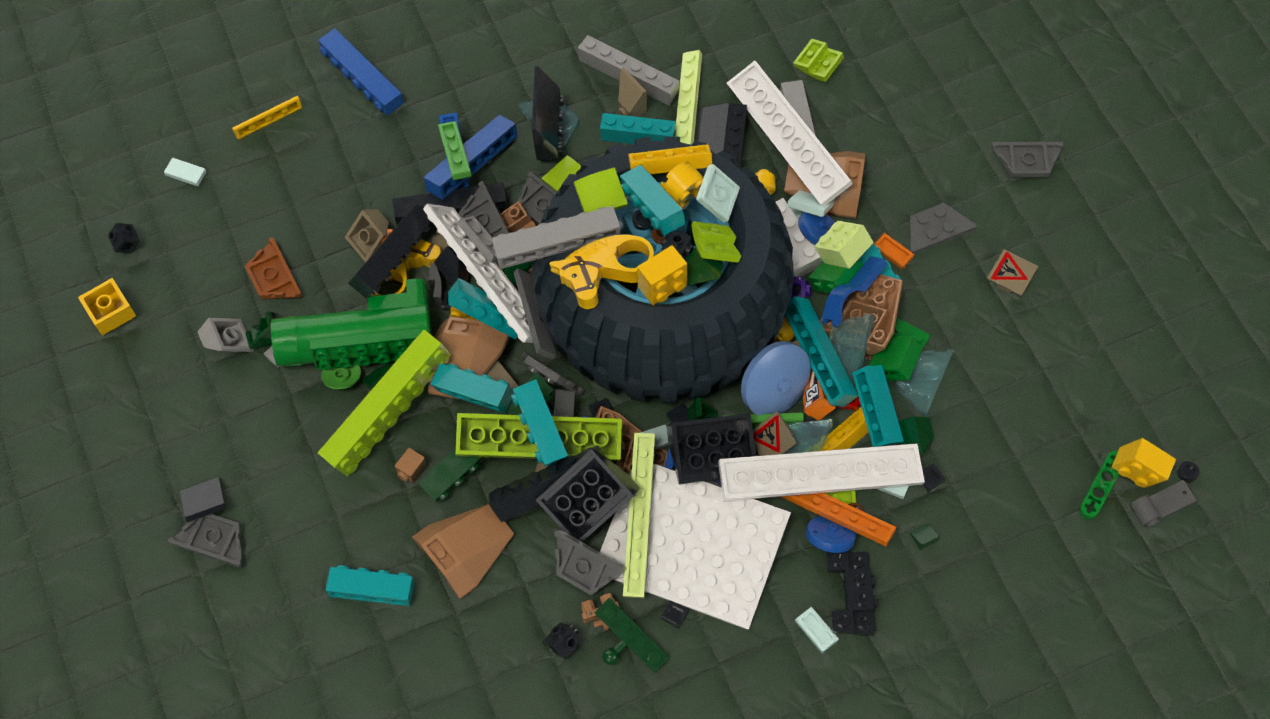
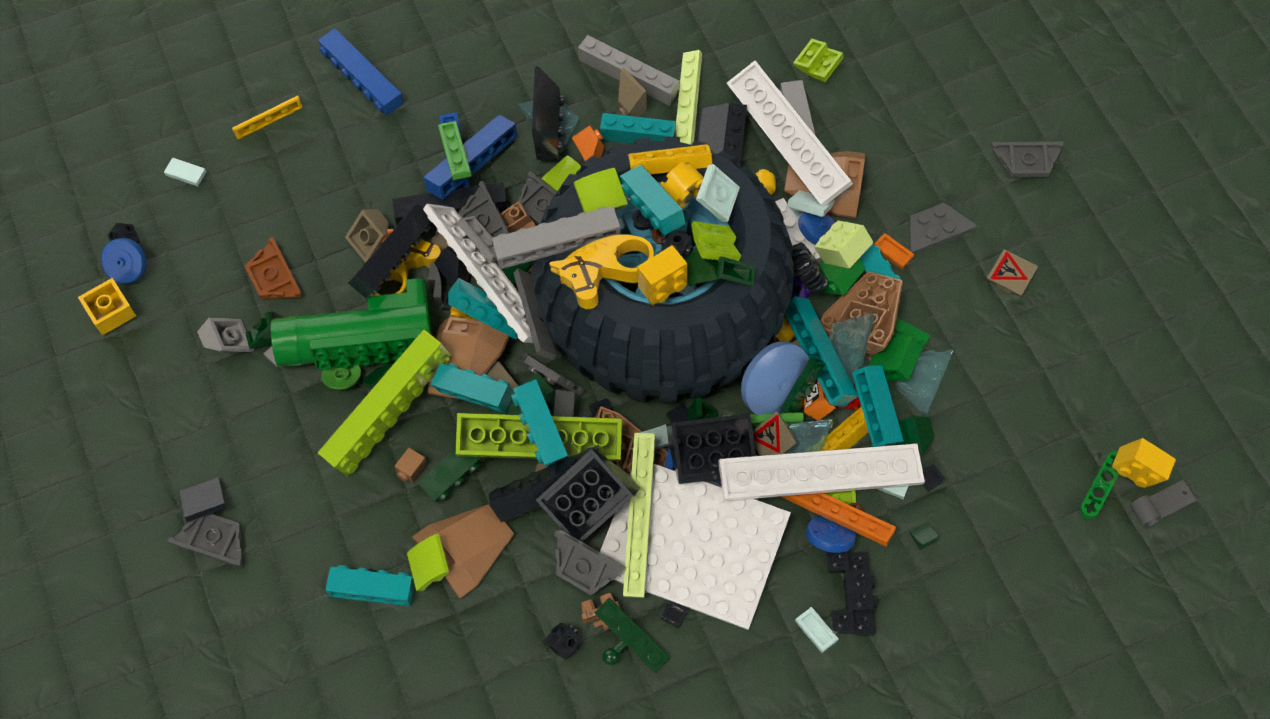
blue piece [821,256,887,327] -> none
black tile [1177,461,1200,483] -> none
none -> blue wheel [101,238,147,284]
none -> lime slope [407,534,449,591]
none -> orange slope [572,126,604,161]
none -> dark green slope [716,256,756,287]
none -> dark green plate [780,358,825,413]
none -> black gear [792,242,828,293]

